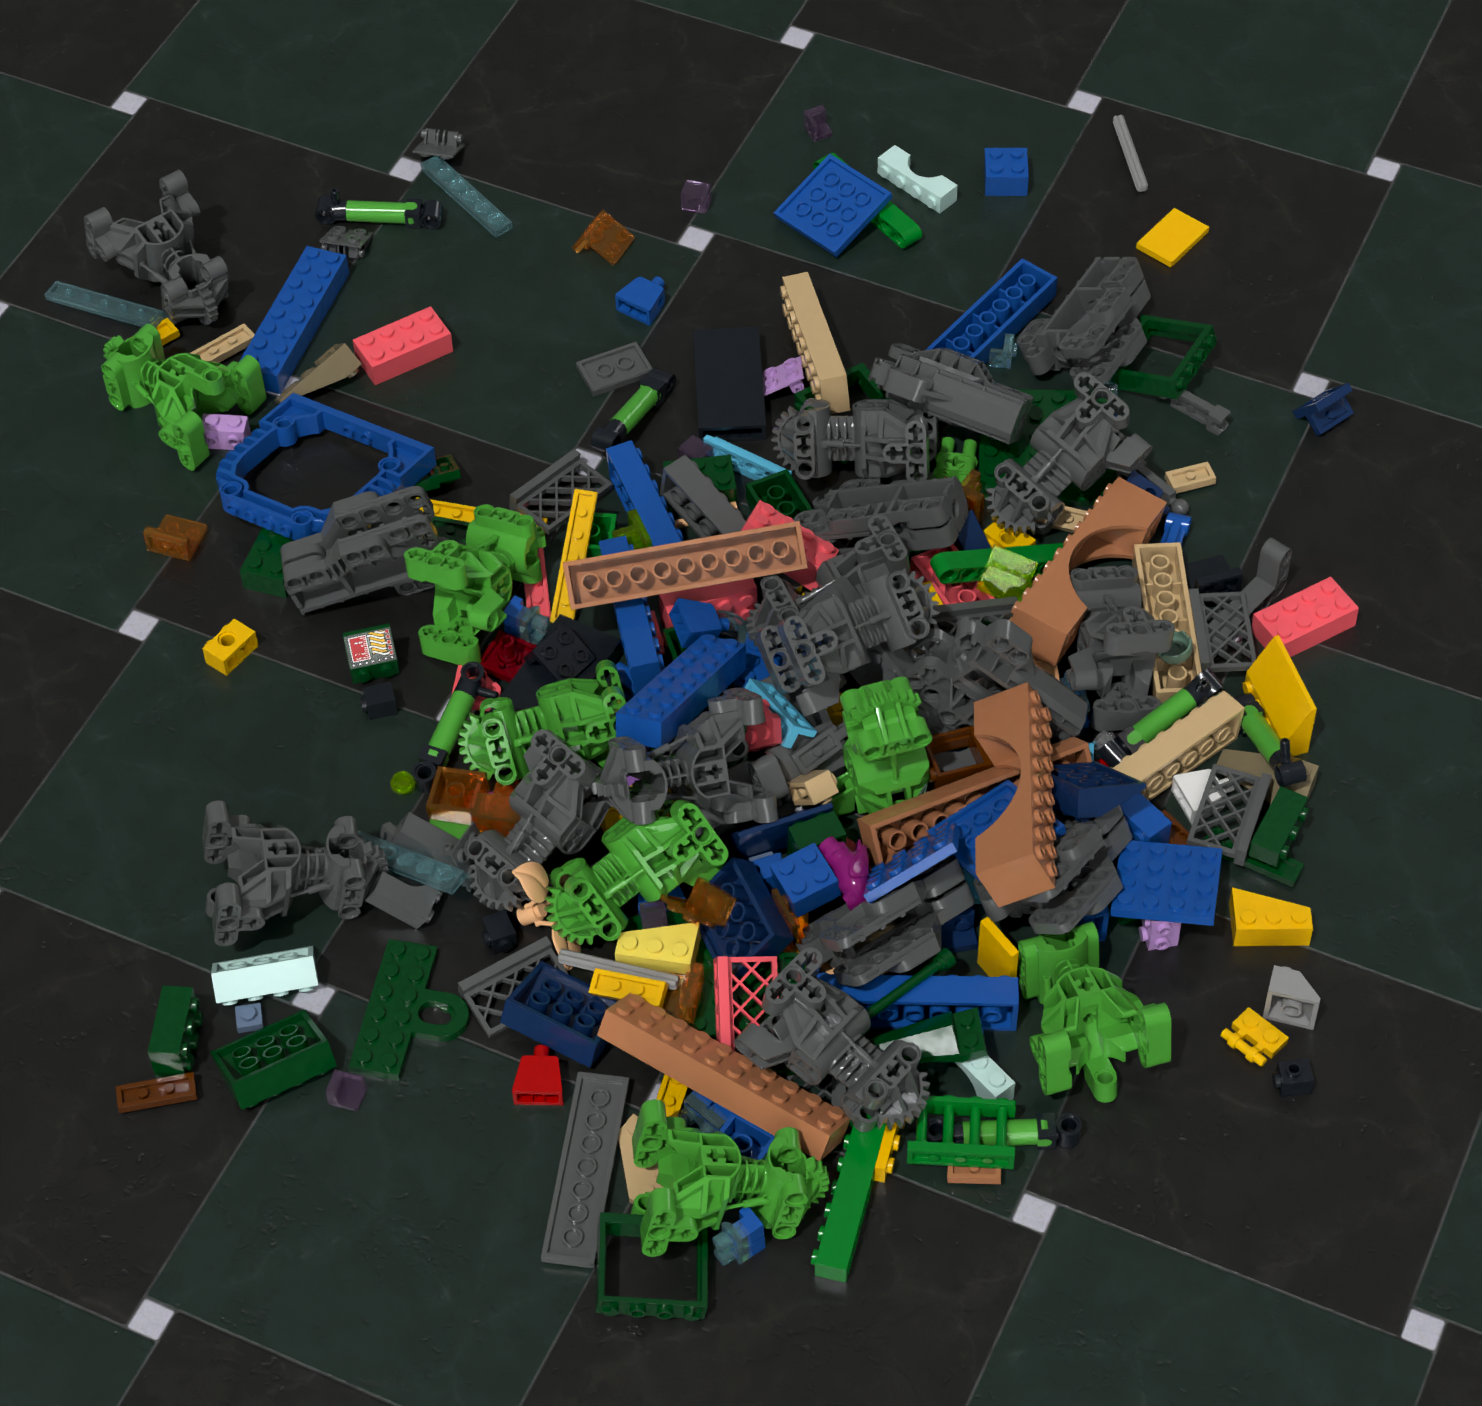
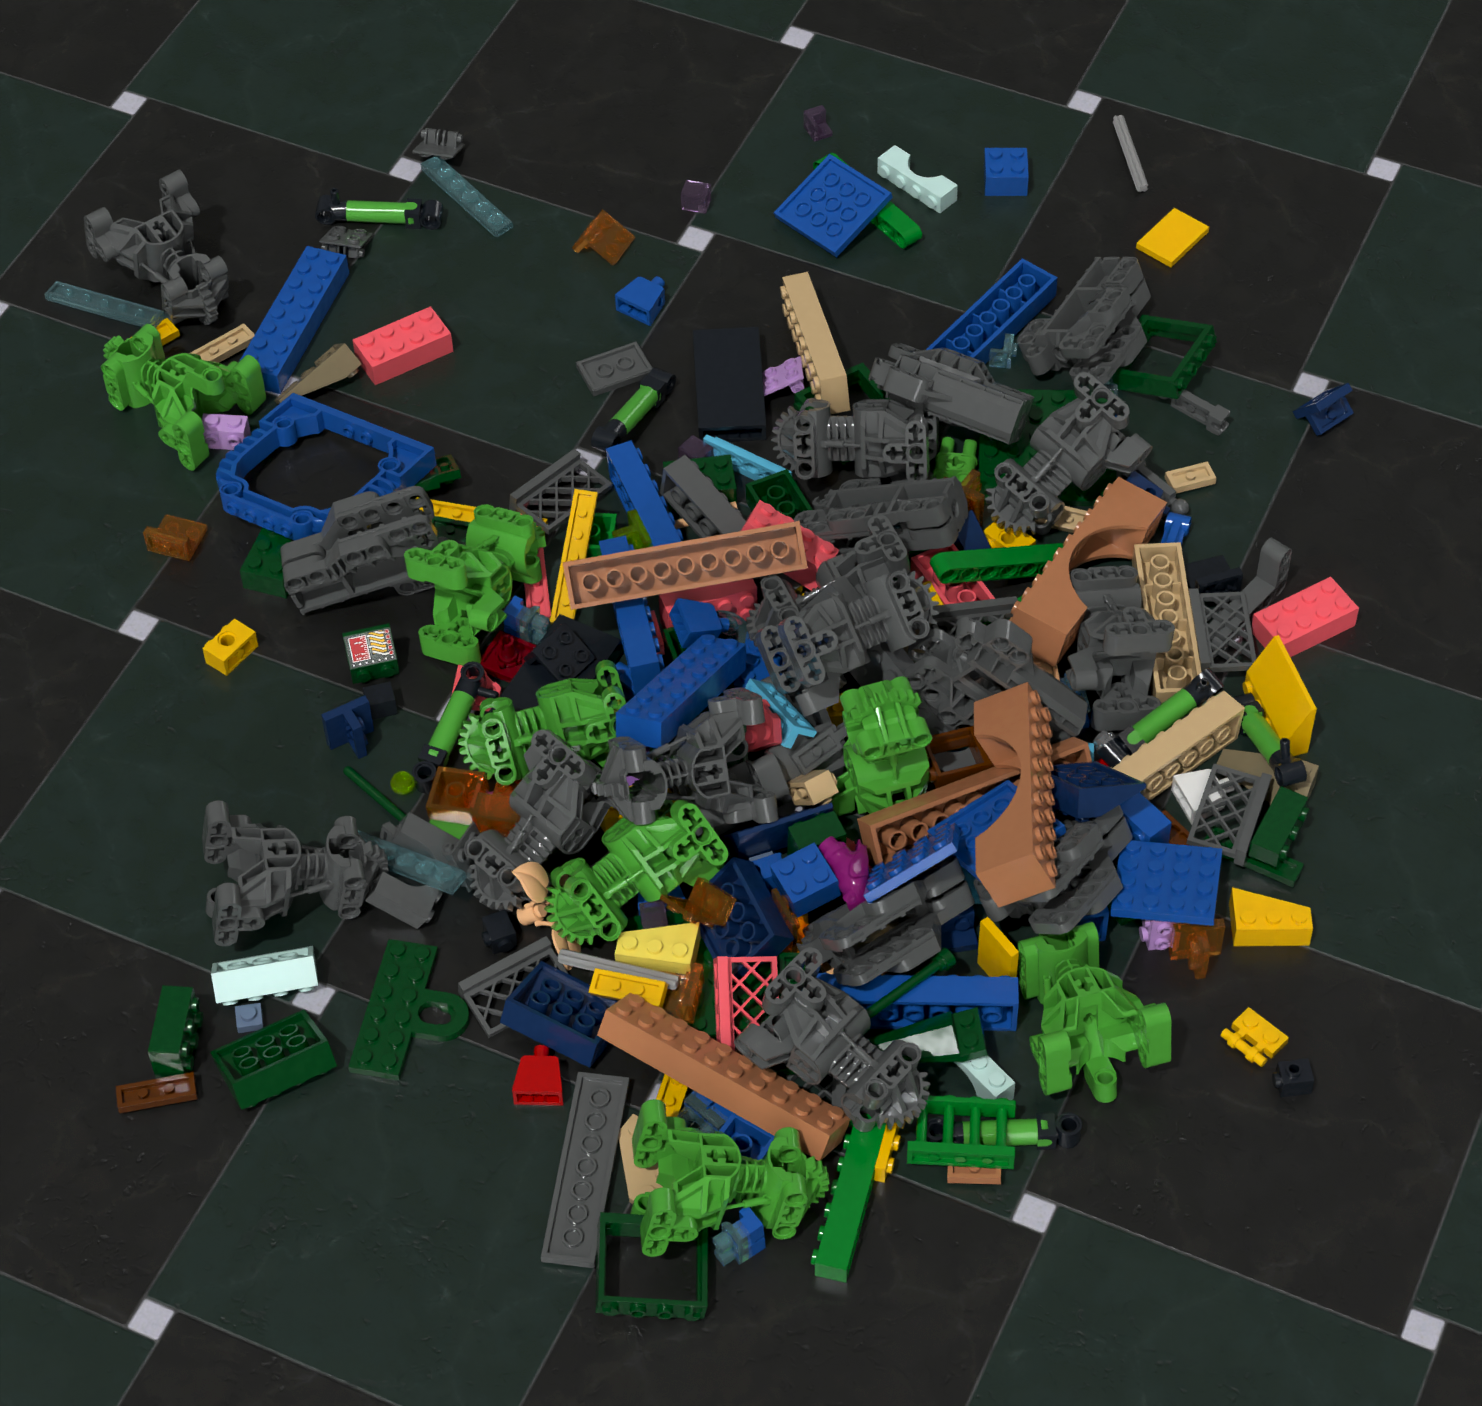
clear purple panel [326,1070,367,1111] -> none
clear neon green bracket [976,544,1039,602] -> none
sand green hair [1157,631,1193,665] -> none
light grey slope [1263,965,1321,1030] -> none
none -> dark blue bracket [321,695,374,759]
none -> dark green piece [343,766,406,822]
none -> clear orange bracket [1169,918,1226,979]

